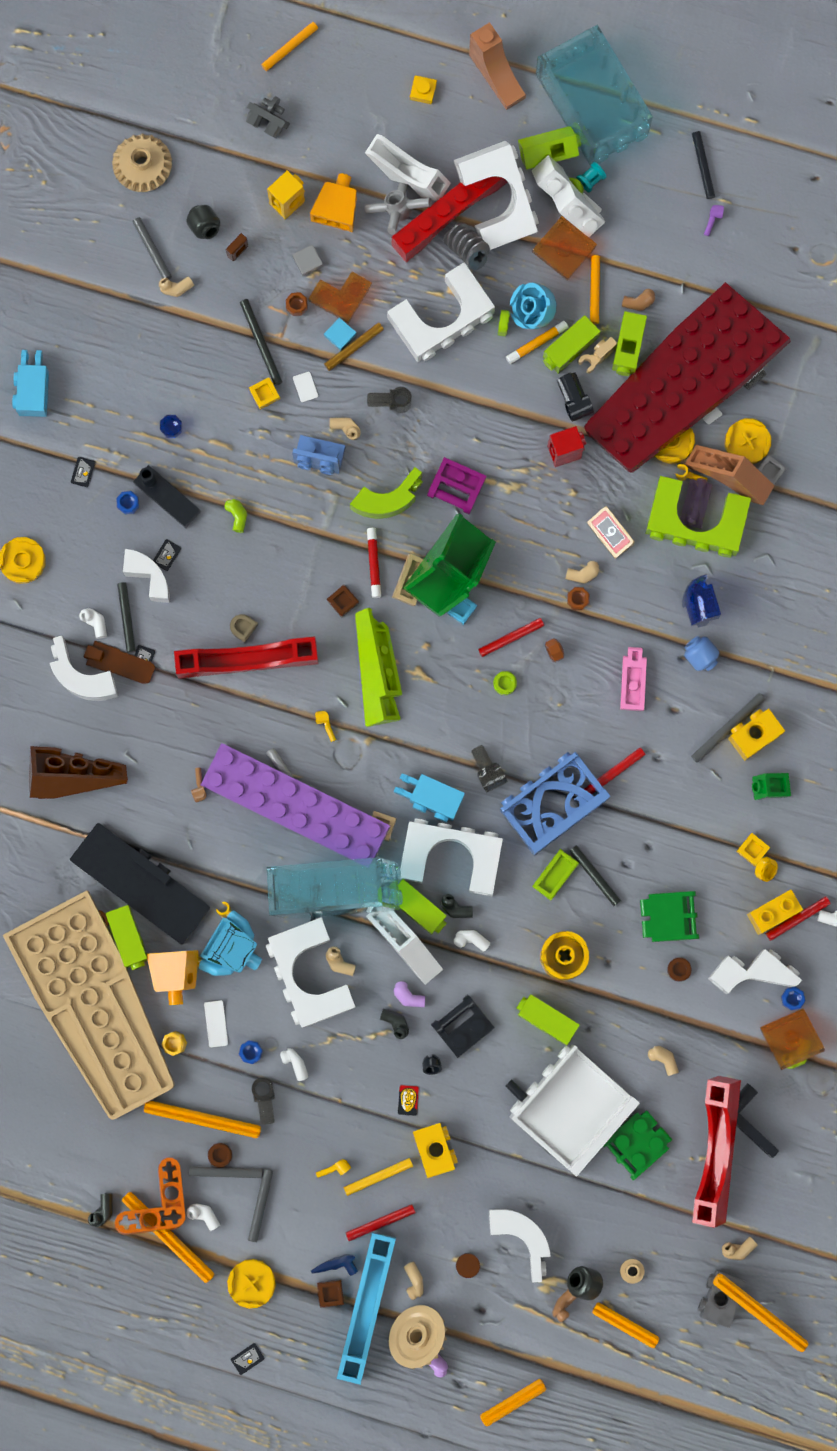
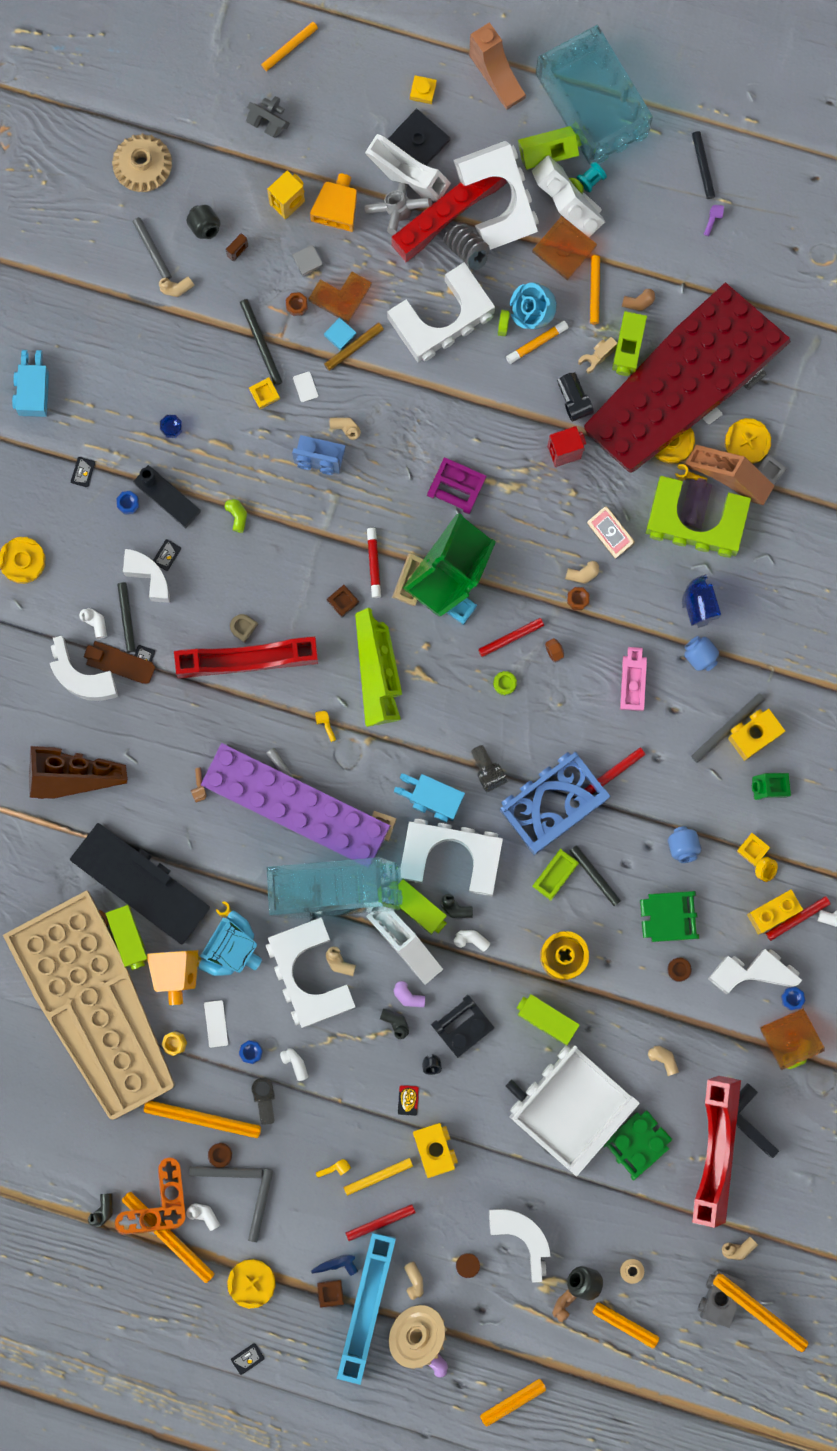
lime arch [350,467,423,519] -> none
clear smoke axle [367,387,412,413] -> none
lime brick [543,315,600,374] -> none
none -> black plate [388,108,450,166]
none -> medium blue head [668,826,701,863]

